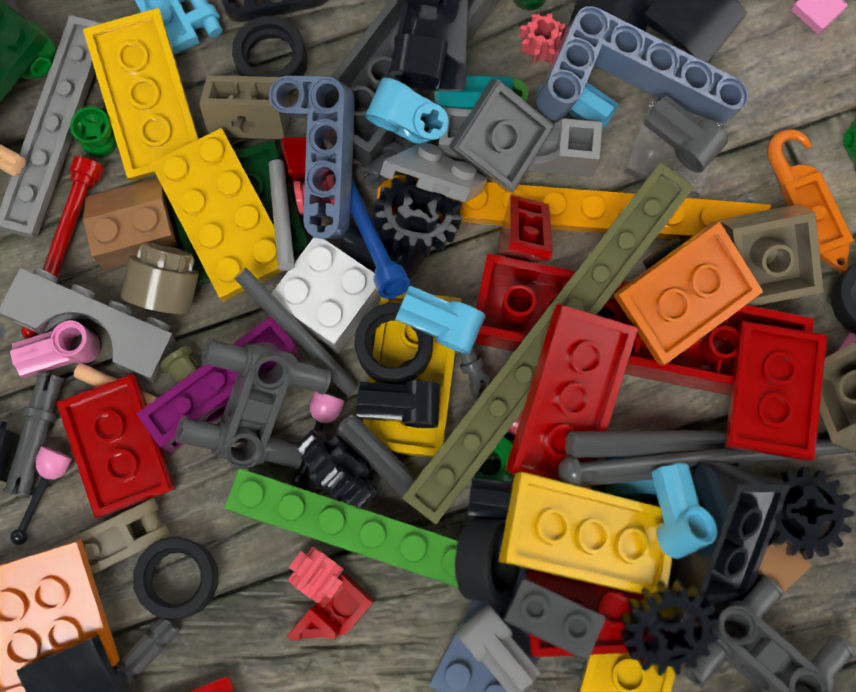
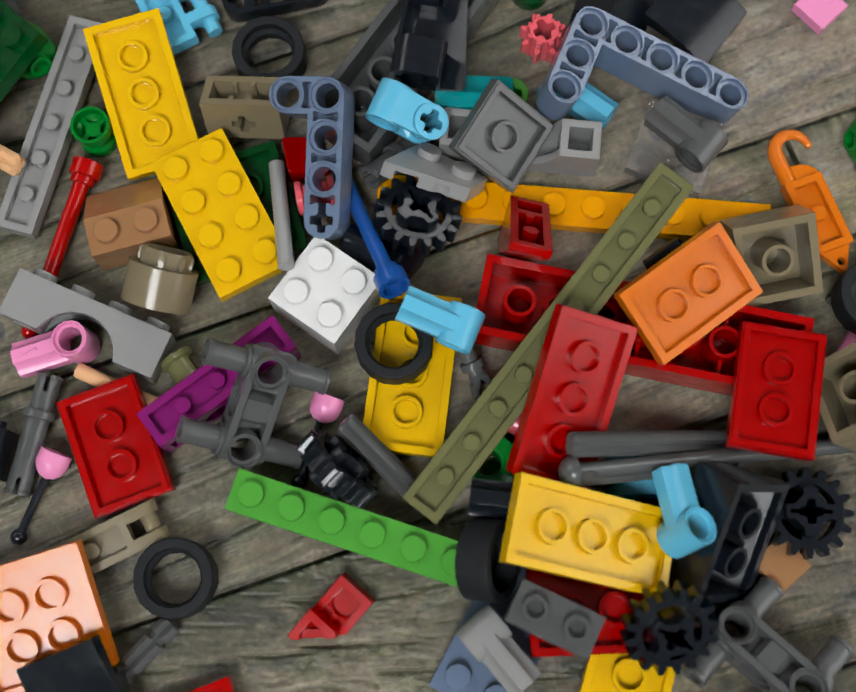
dark grey bar [234,267,358,396] -> none
coral gear [288,546,344,603] -> none
black piece [357,380,441,429] -> none

